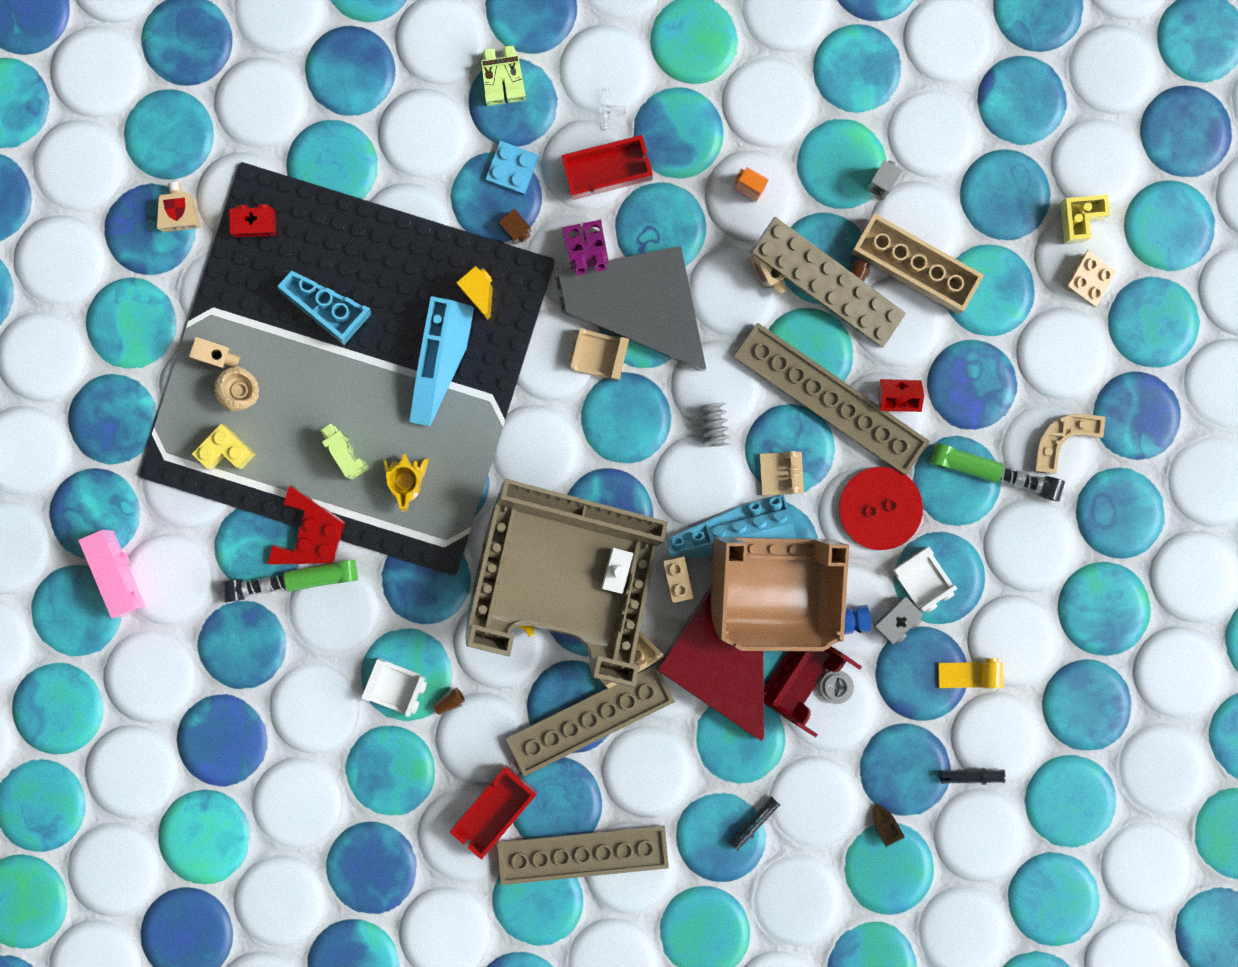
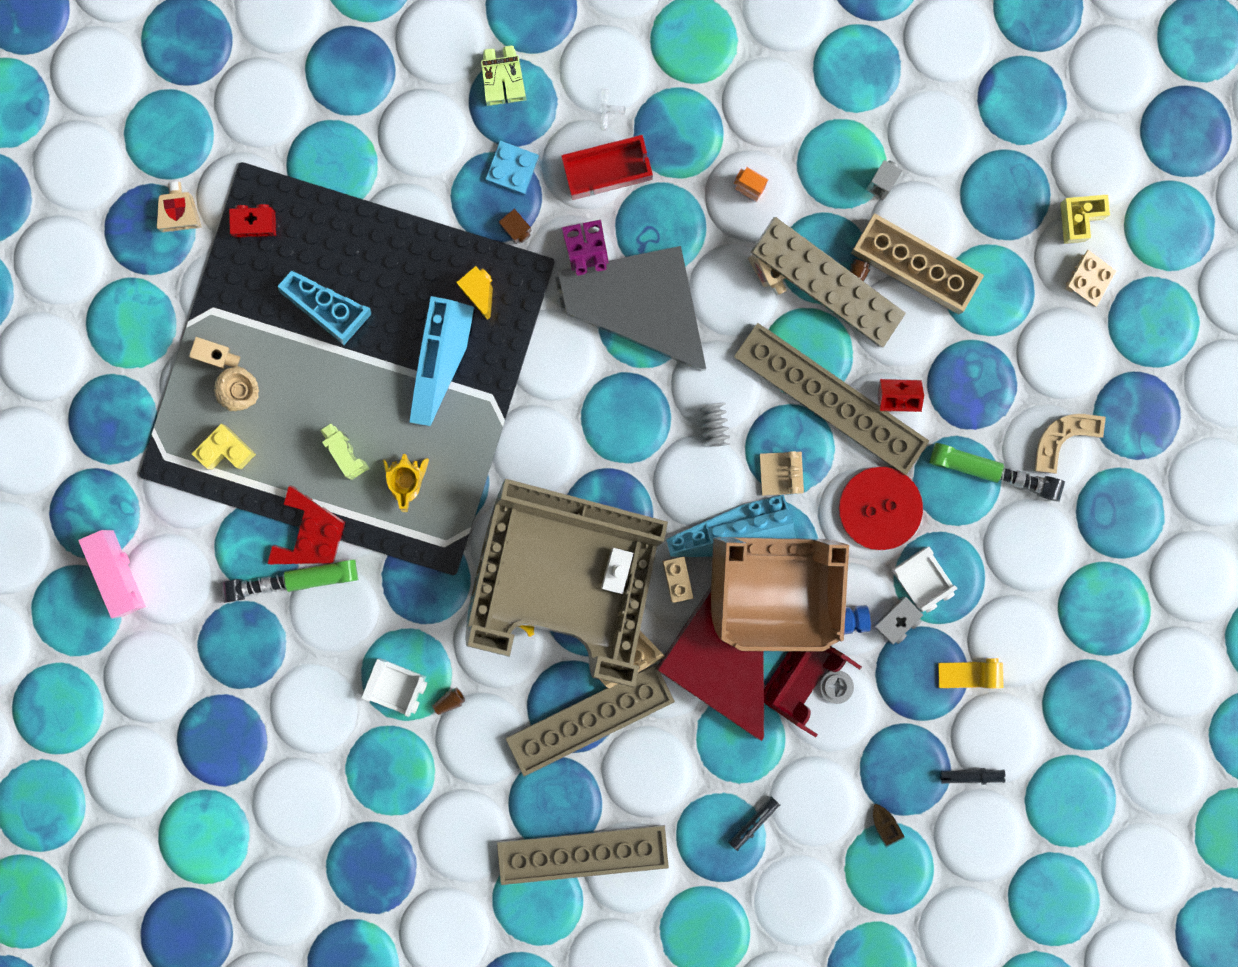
red piece [449,765,538,860] -> none
tan panel [568,327,629,381] -> none

